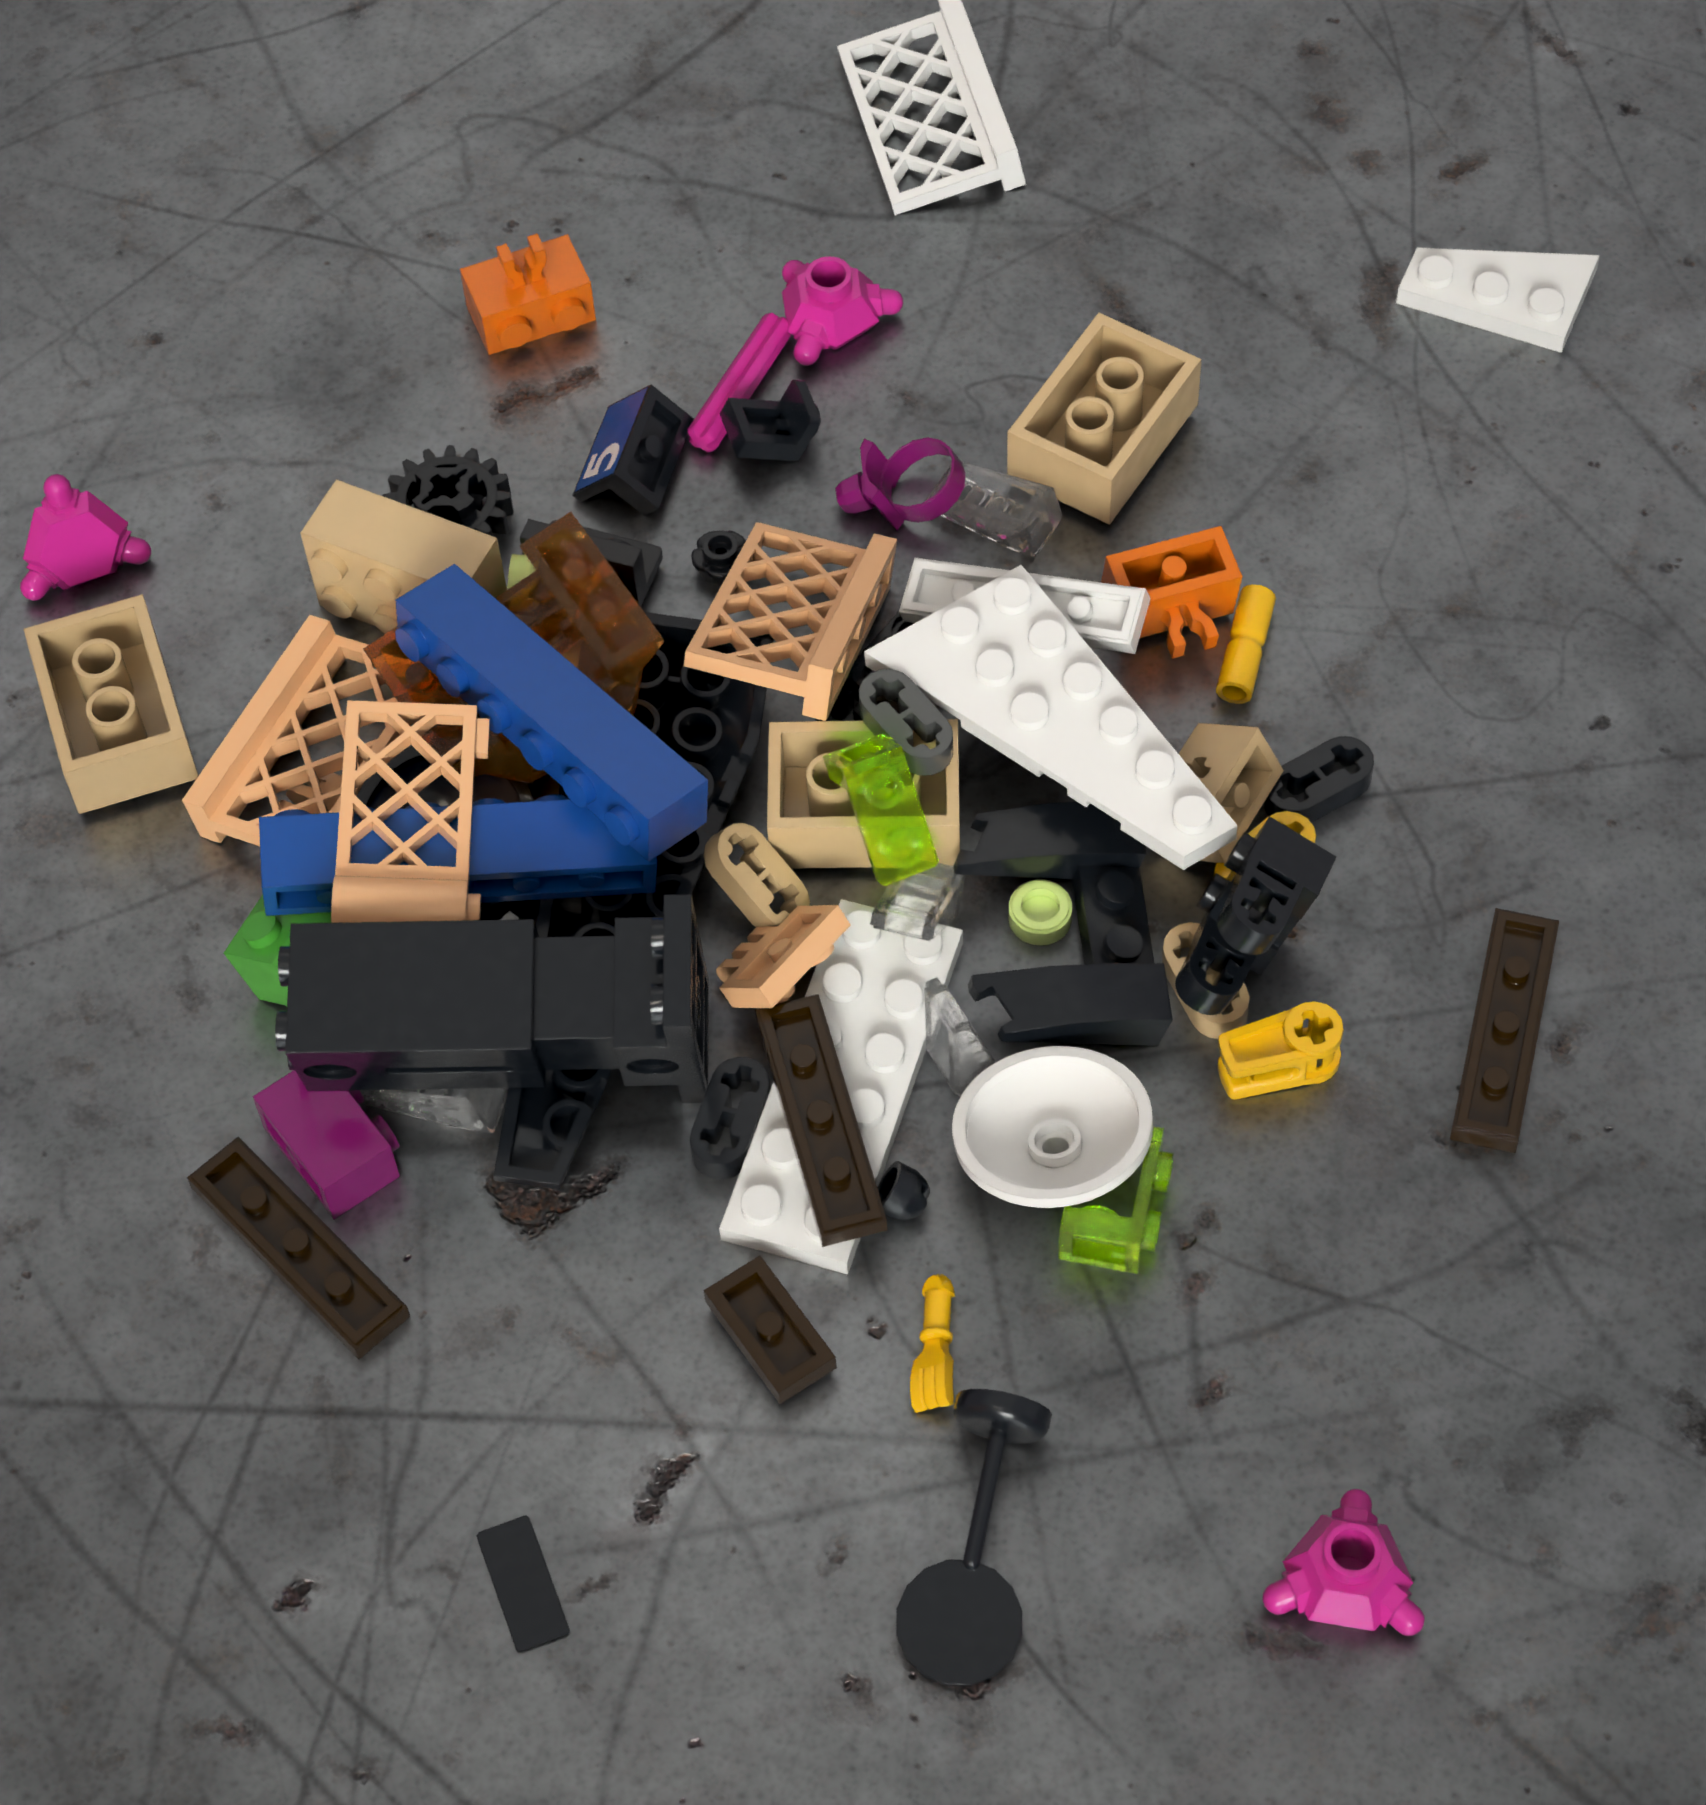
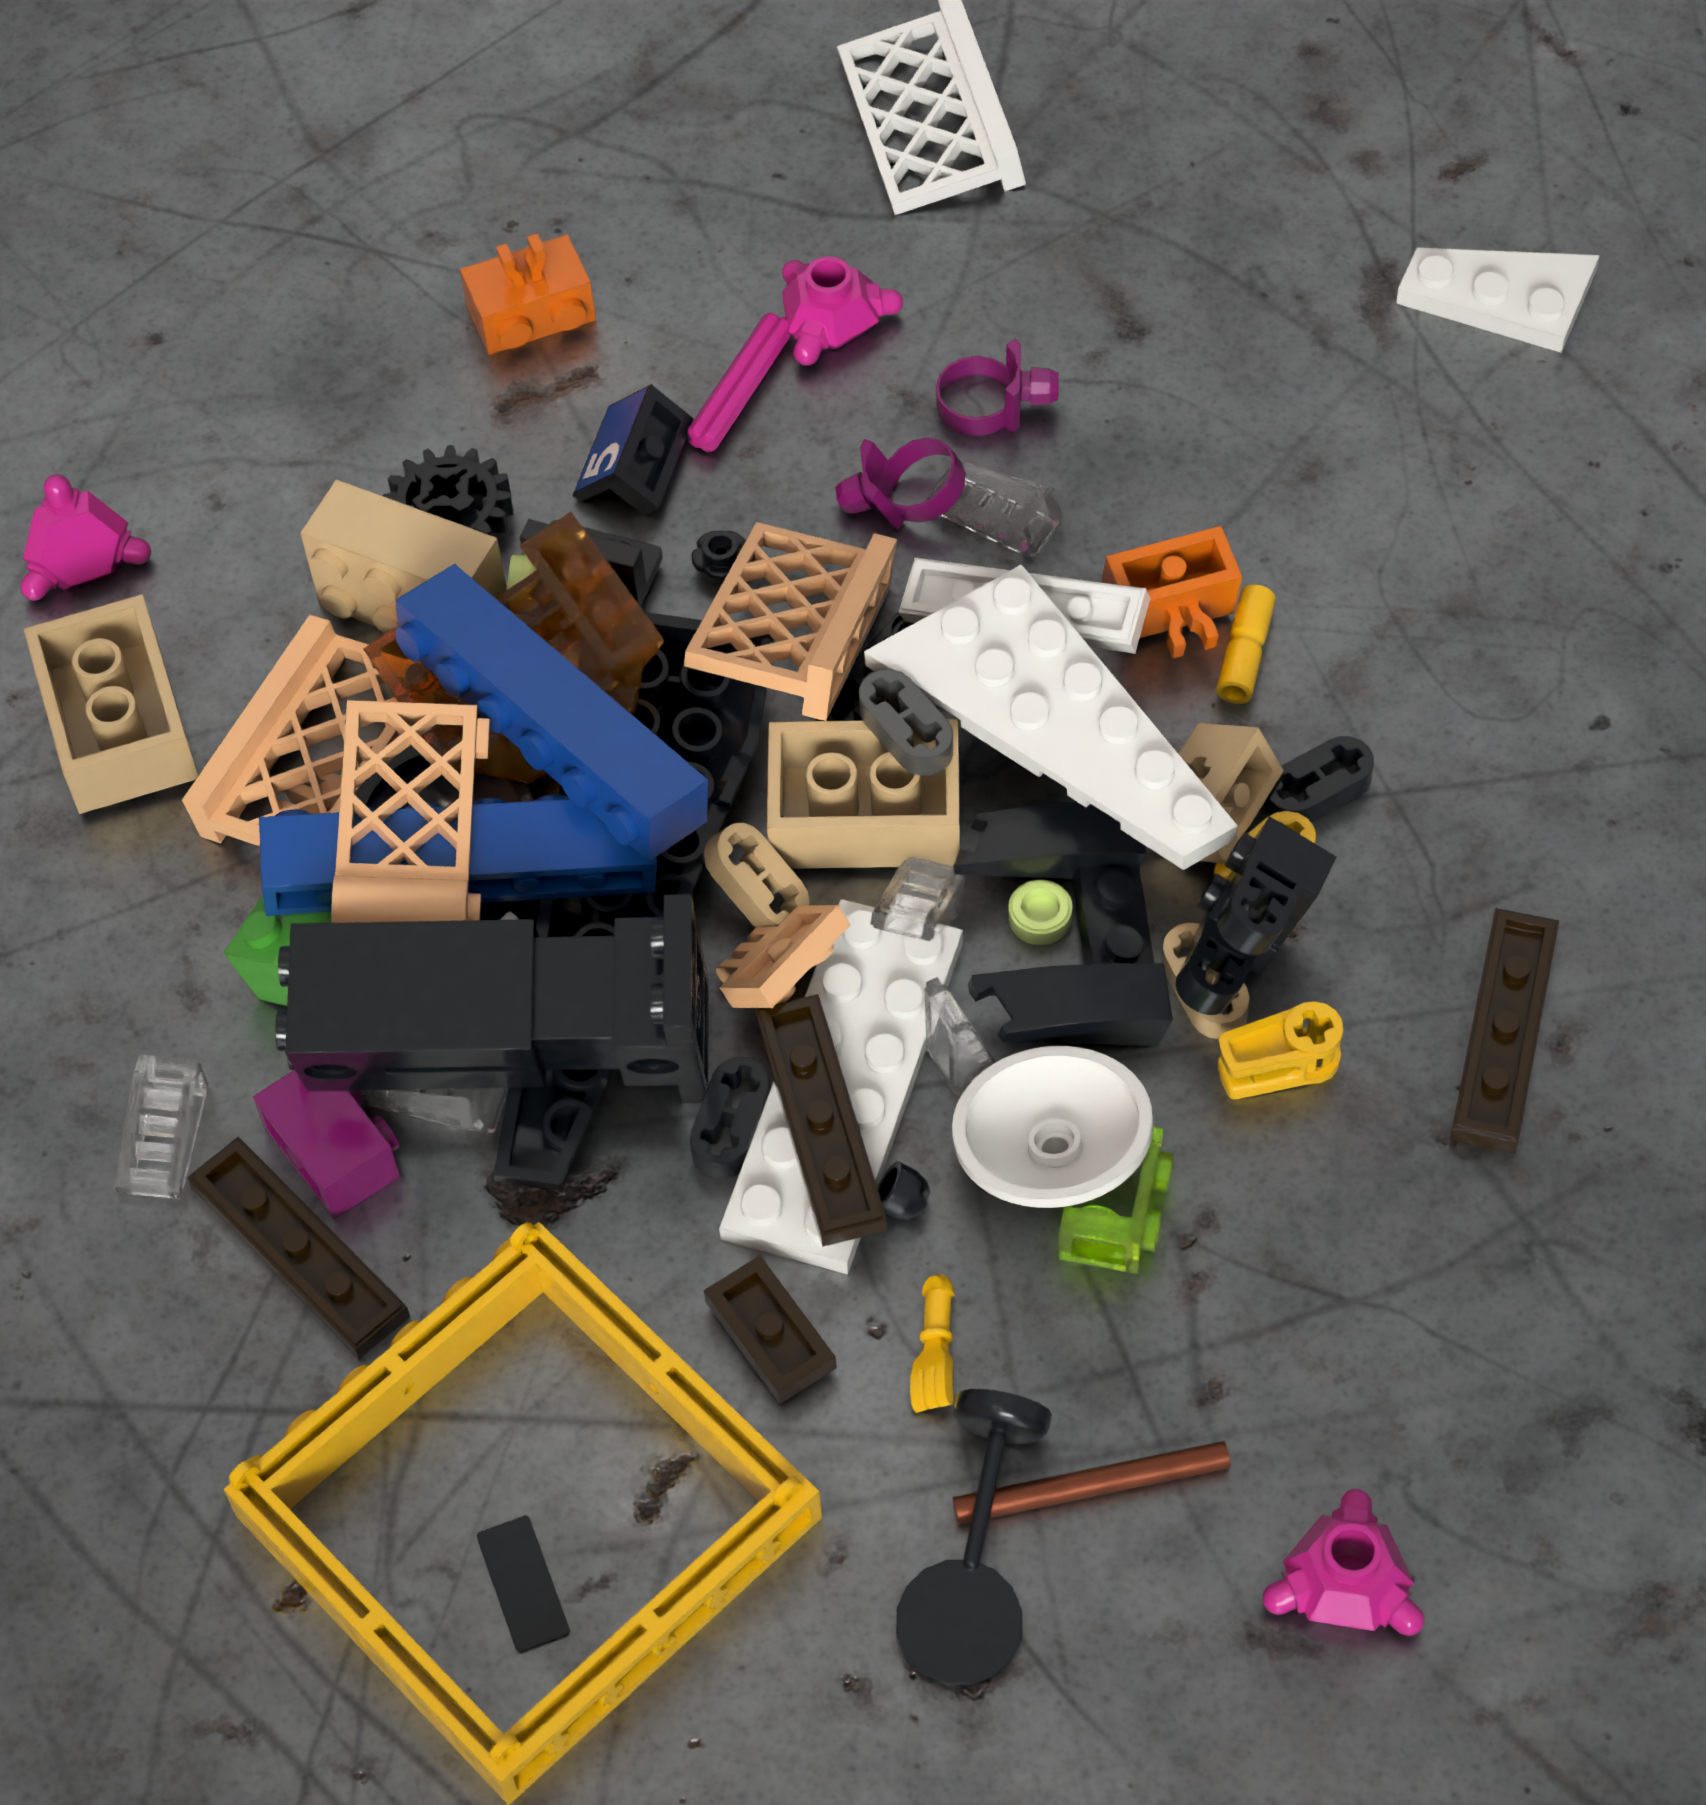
black bracket [720,380,821,461] -> none
clear neon green bracket [823,734,939,886] -> none
tan brick [1007,313,1201,525] -> none
none -> clear slope [114,1055,209,1199]
none -> yellow window [223,1222,822,1805]
none -> magenta piece [936,338,1059,436]
none -> copper bar [952,1441,1230,1525]

